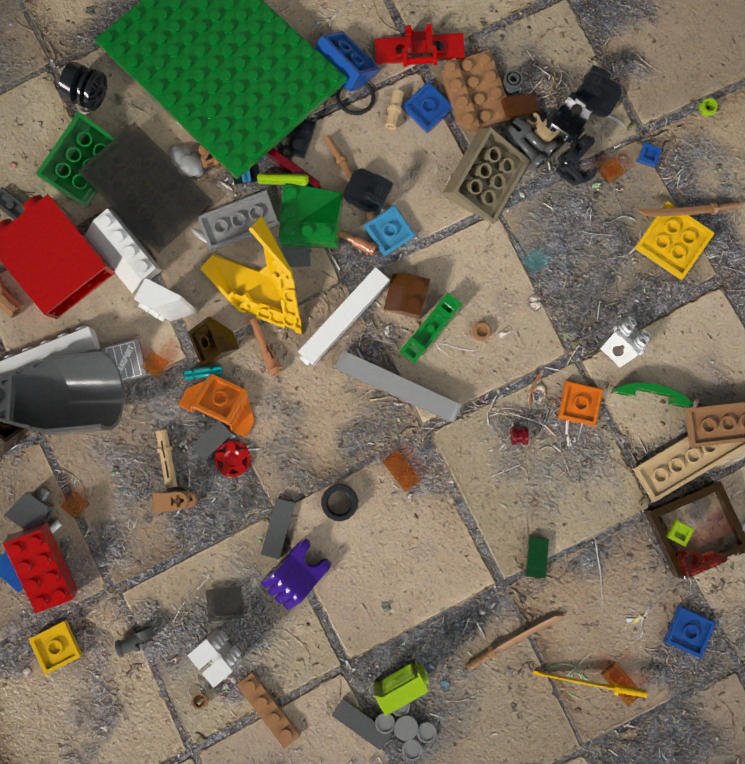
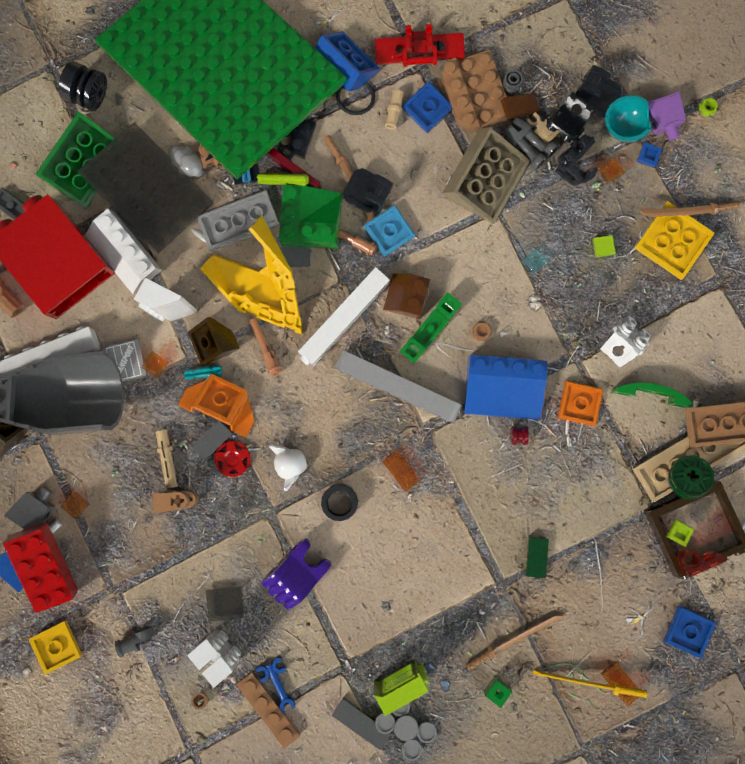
dark grey tile [261,498,296,560] -> none
none -> blue bar [256,657,295,713]
none -> white piece [269,444,307,491]
none -> blue slope [464,355,548,420]
none -> green piece [483,676,512,708]
none -> lime tile [592,235,616,258]
none -> teal cylinder [605,95,651,143]
none -> medium lavender torso [648,92,686,141]
none -> dark green wheel [668,456,714,499]

